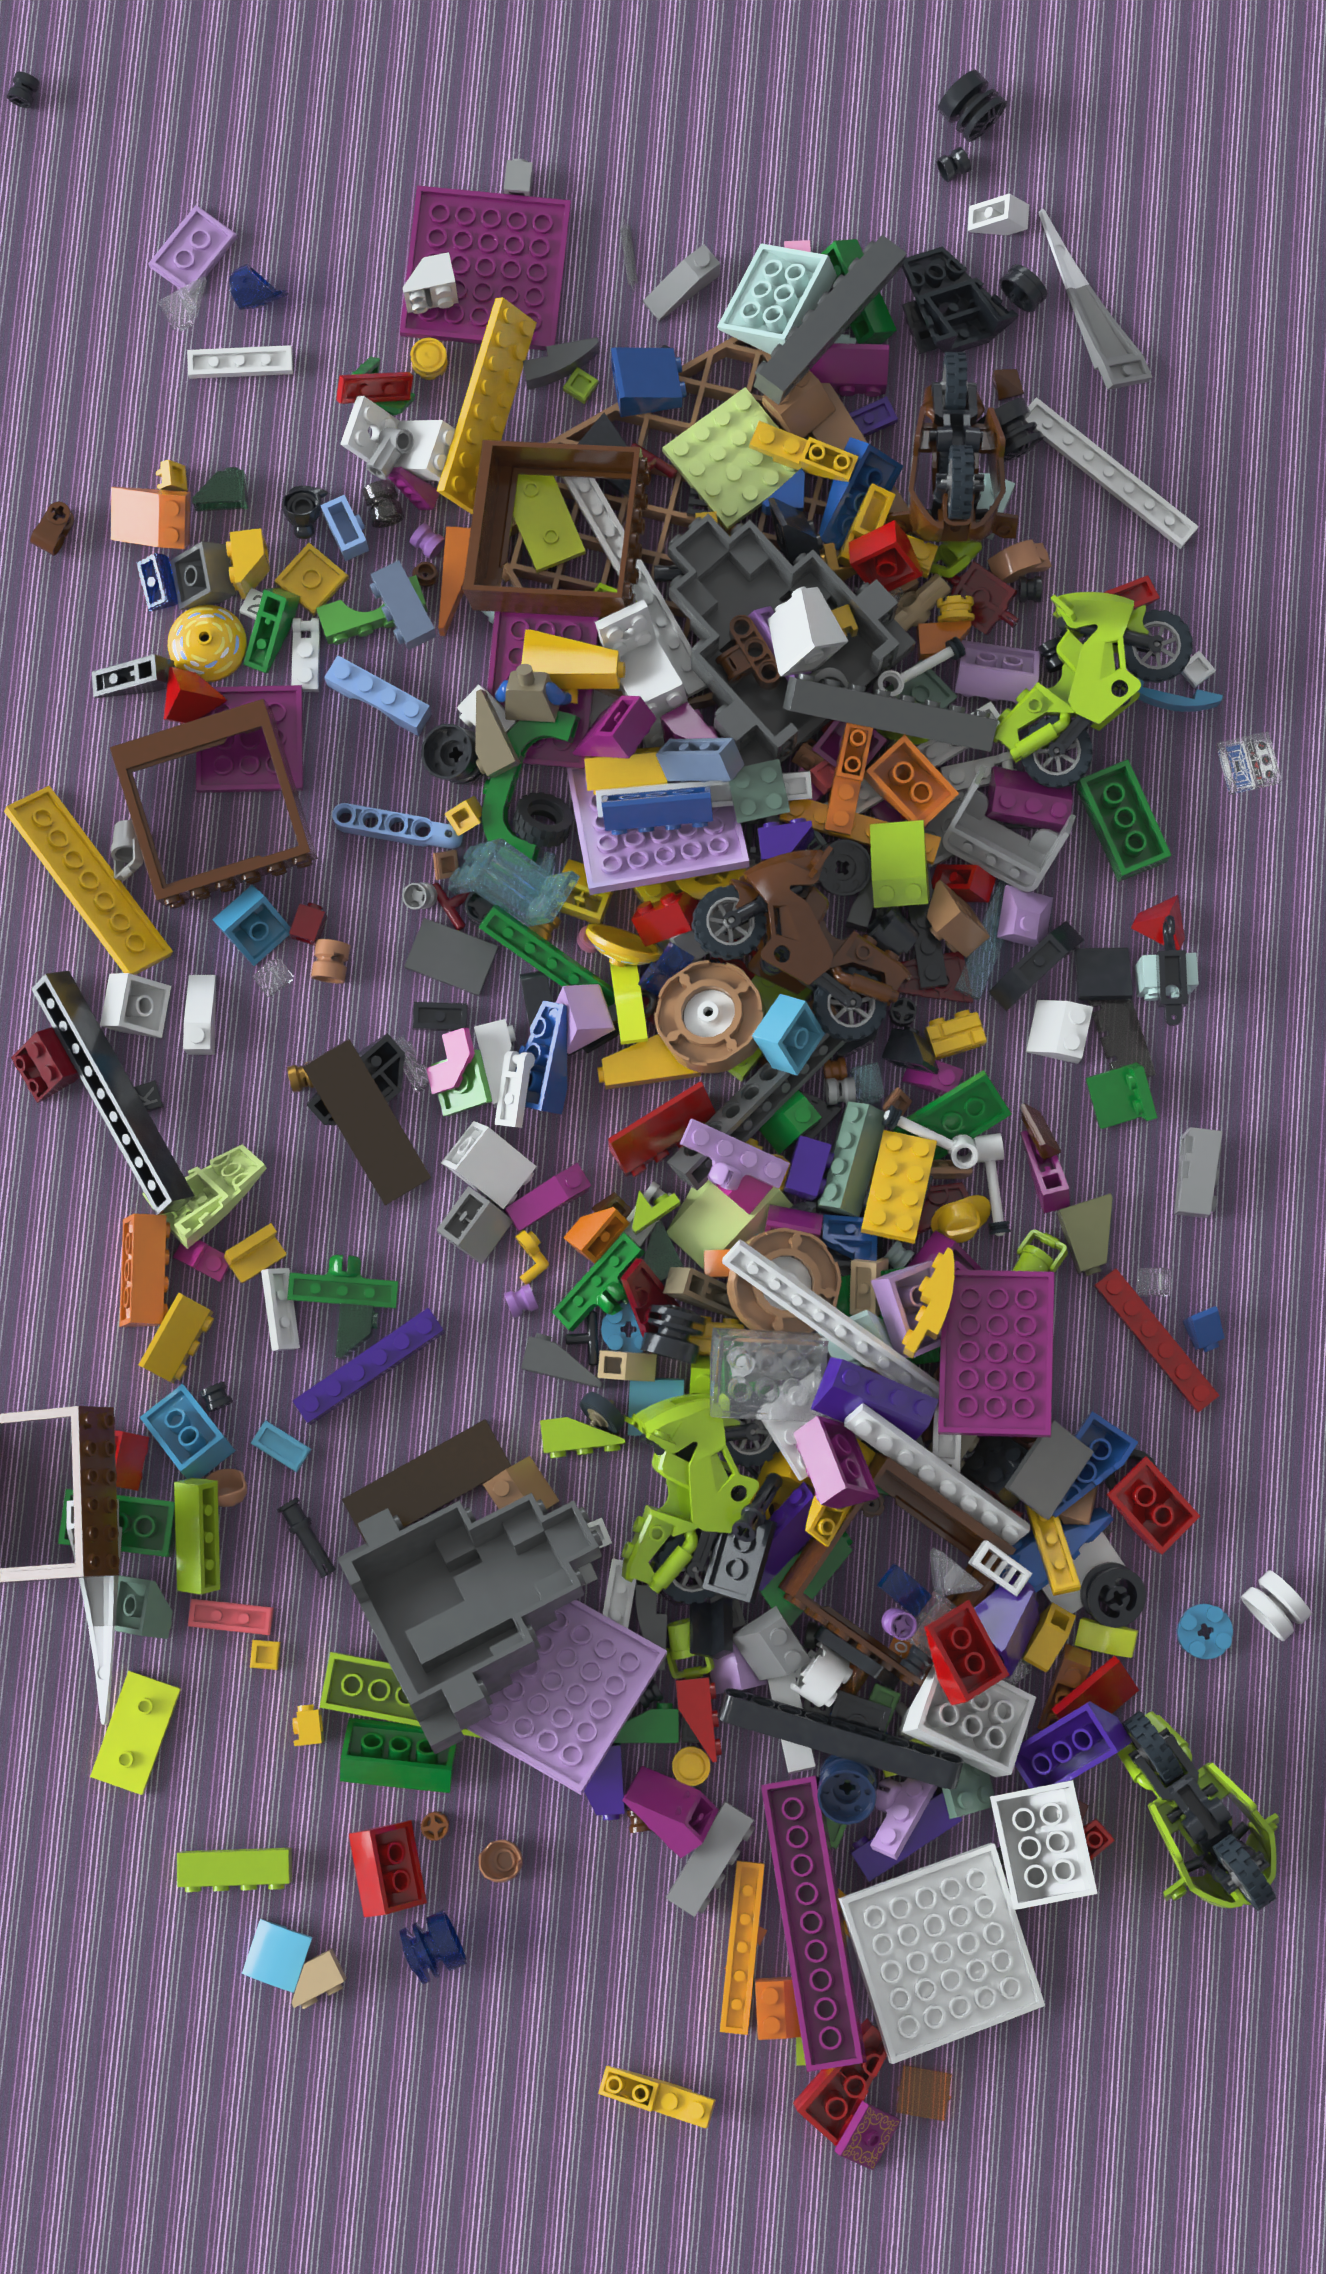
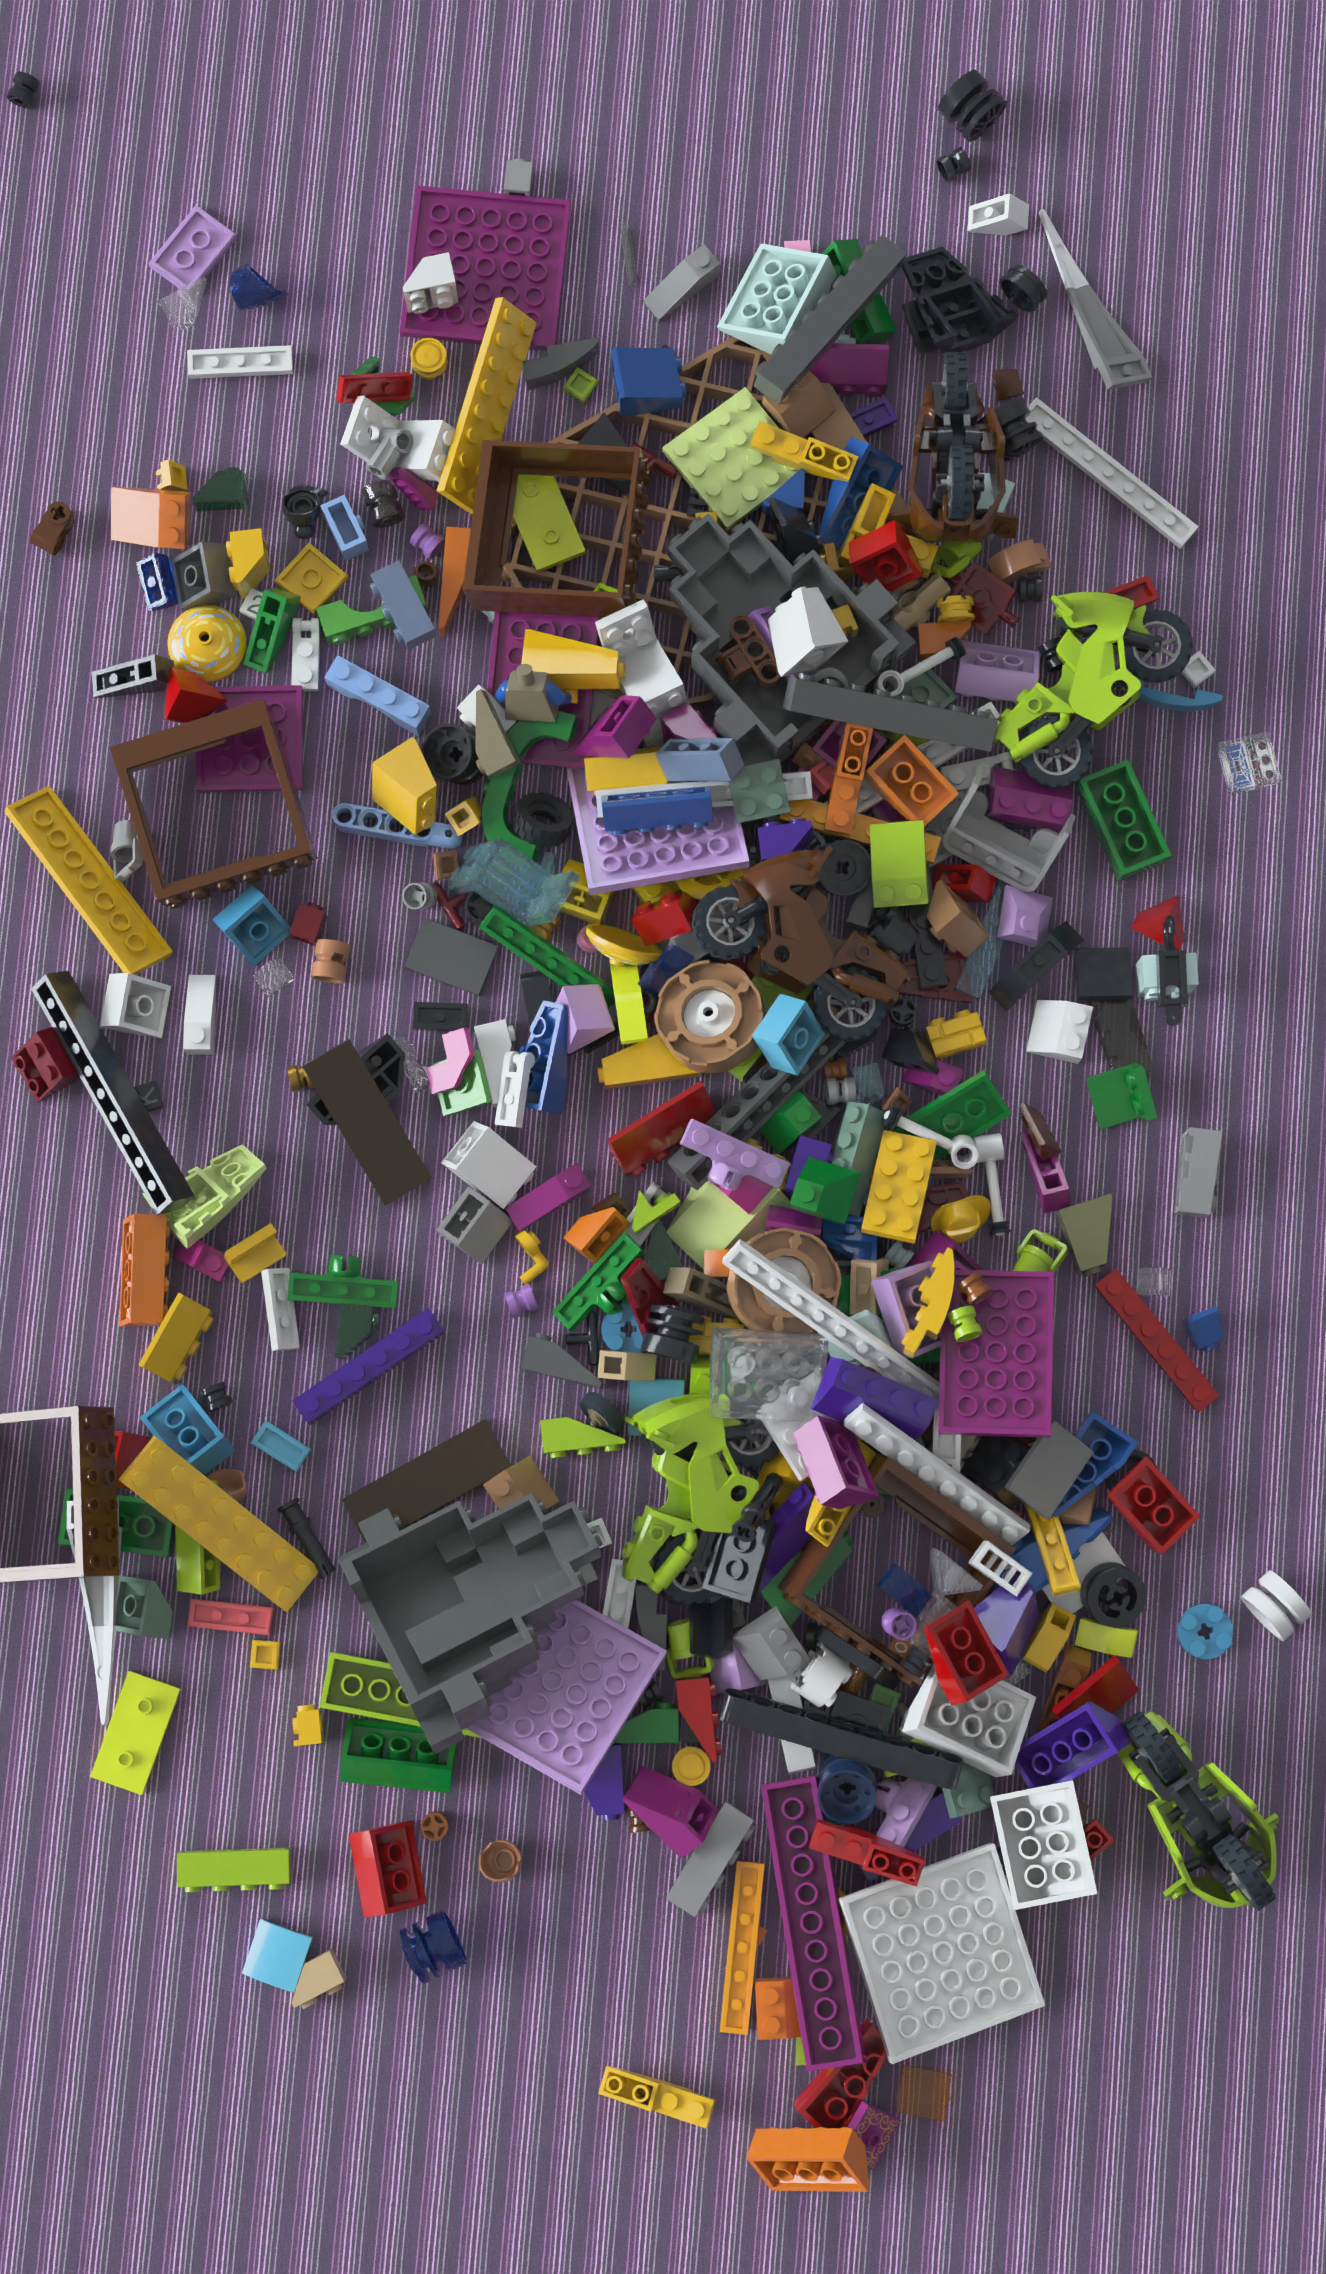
white plate [561,476,708,698] -> none
none -> yellow plate [118,1436,318,1613]
none -> yellow slope [372,737,437,835]
none -> orange slope [746,2127,870,2192]
none -> green slope [790,1157,862,1225]
none -> red slope [809,1819,925,1887]
none -> lime wheel [948,1306,982,1342]
none -> dark orange wheel [957,1272,993,1306]

